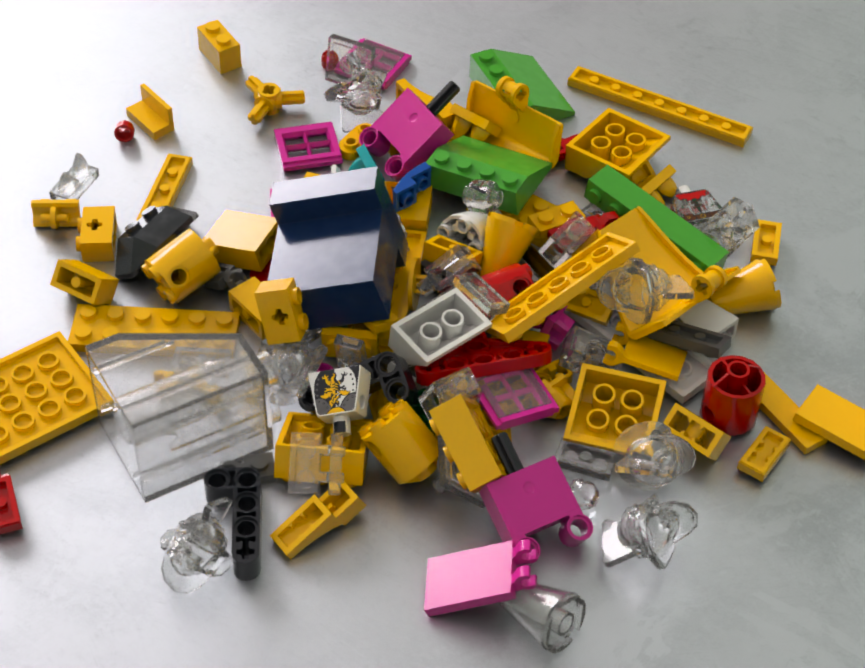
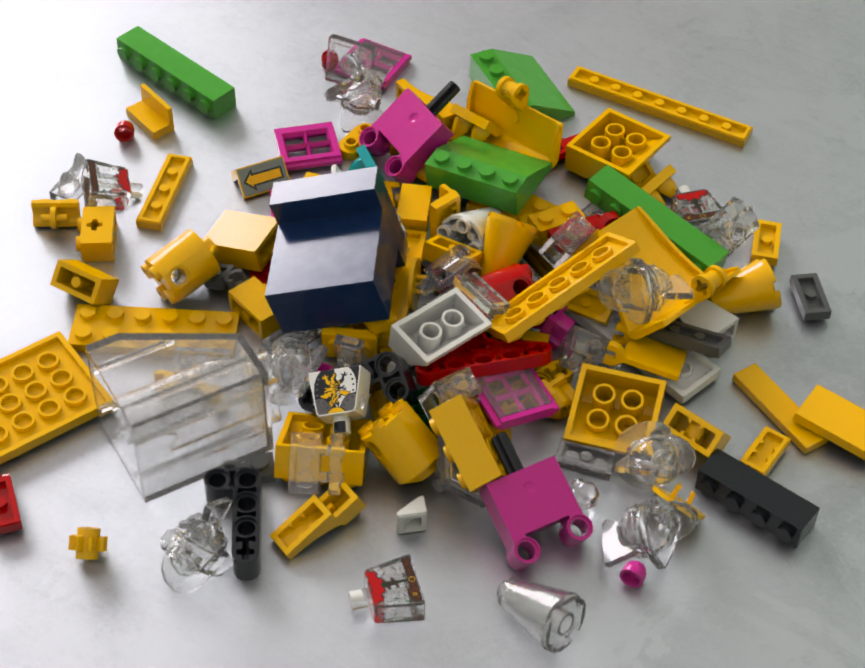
black wedge [115,206,199,280] -> none
yellow brick [197,20,242,74] -> none
yellow bush [245,76,305,125] -> none
yellow brick [254,278,309,345] -> none
blue slope [393,162,431,213] -> none
tile [424,539,538,617] -> none
clear head [463,179,504,214] -> none
red cylinder [700,355,766,436] -> none
none -> yellow gear [68,527,108,560]
none -> clear torso [81,159,144,211]
none -> bright green brick [116,26,236,120]
none -> panel [230,156,290,199]
none -> clear torso [348,554,425,624]
none -> white slope [396,496,427,534]
none -> yellow bracket [429,184,461,239]
none -> dark pink hinge [619,561,646,588]
none -> yellow piece [652,483,706,520]
none -> black brick [695,448,820,548]
none -> dark grey plate [789,273,832,321]

